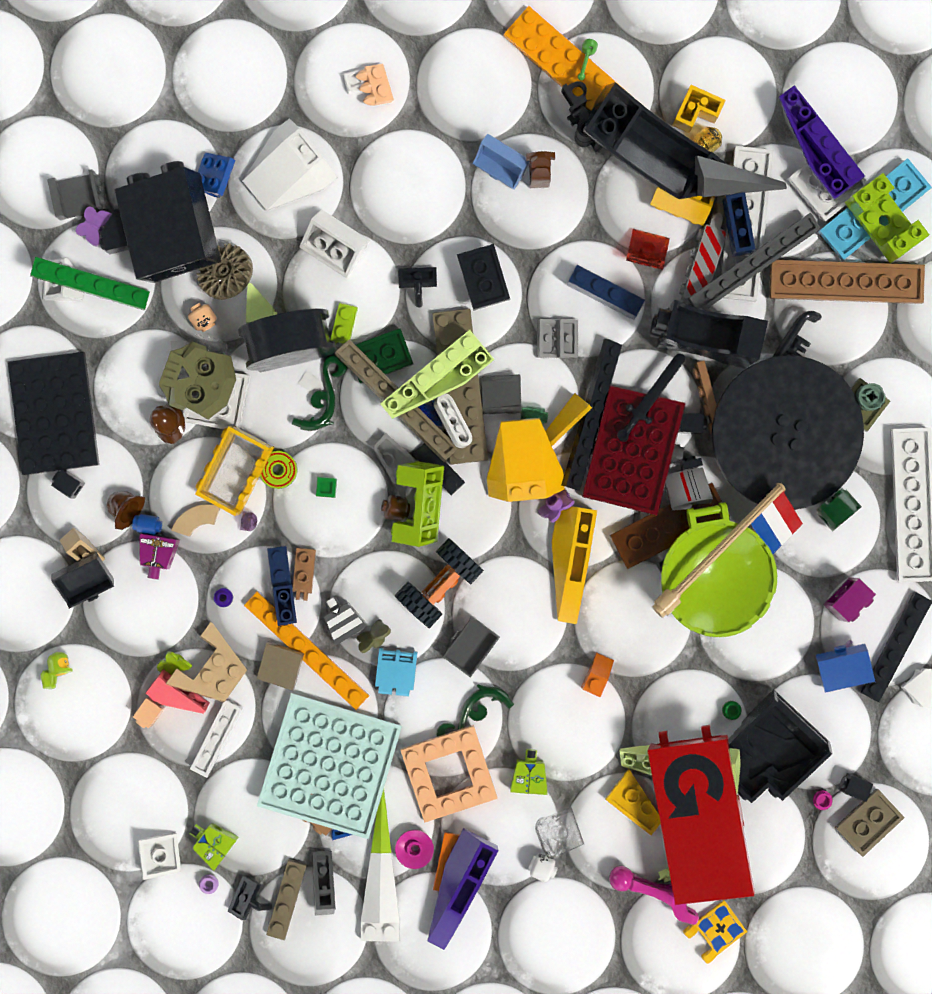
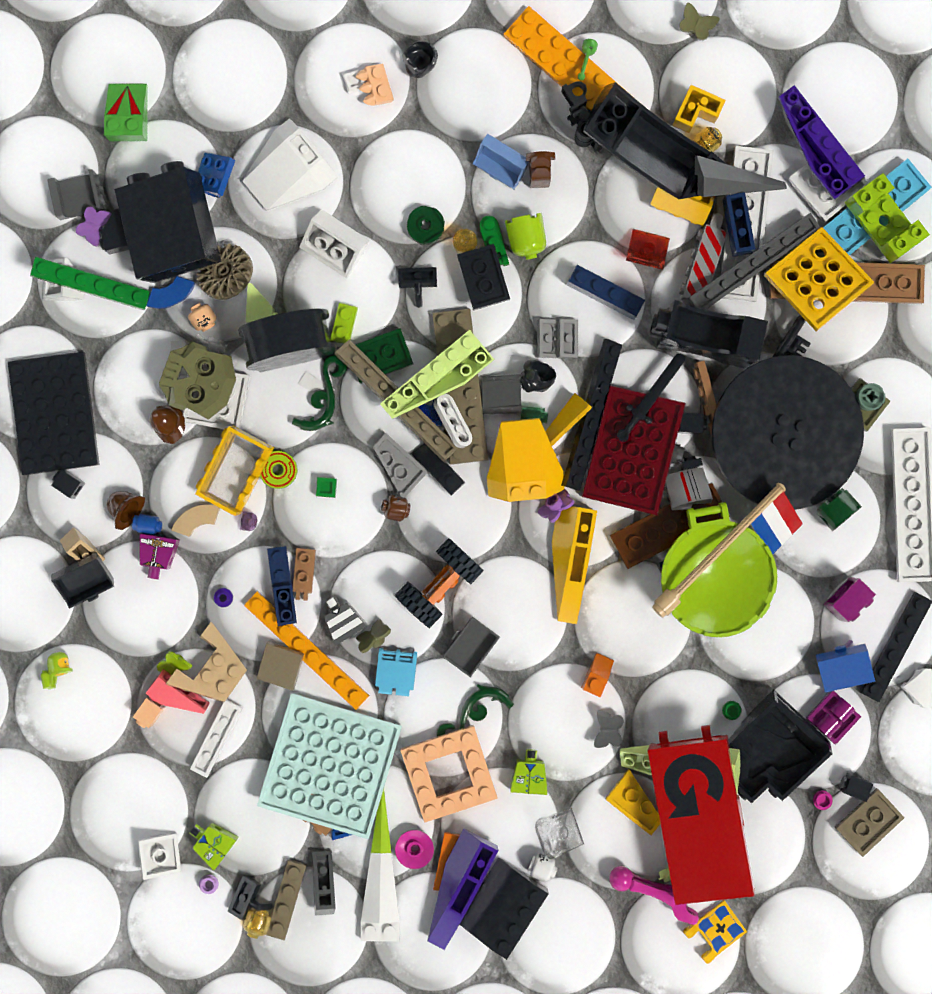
lime plate [391,461,444,547] -> none
none -> bright green slope [104,84,148,141]
none -> blue tile [146,276,196,309]
none -> clear yellow head [243,909,271,939]
none -> black hair [402,41,438,78]
none -> dark green plate [407,206,445,245]
none -> clear yellow head [453,229,477,254]
none -> black slope [459,858,549,960]
none -> green plate [480,216,509,266]
none -> lime cylinder [505,213,546,260]
none -> black hair [520,360,556,392]
none -> dark grey animal [594,710,624,748]
none -> olive animal [679,3,720,41]
none -> yellow piece [764,227,874,332]
none -> magenta plate [806,691,861,745]

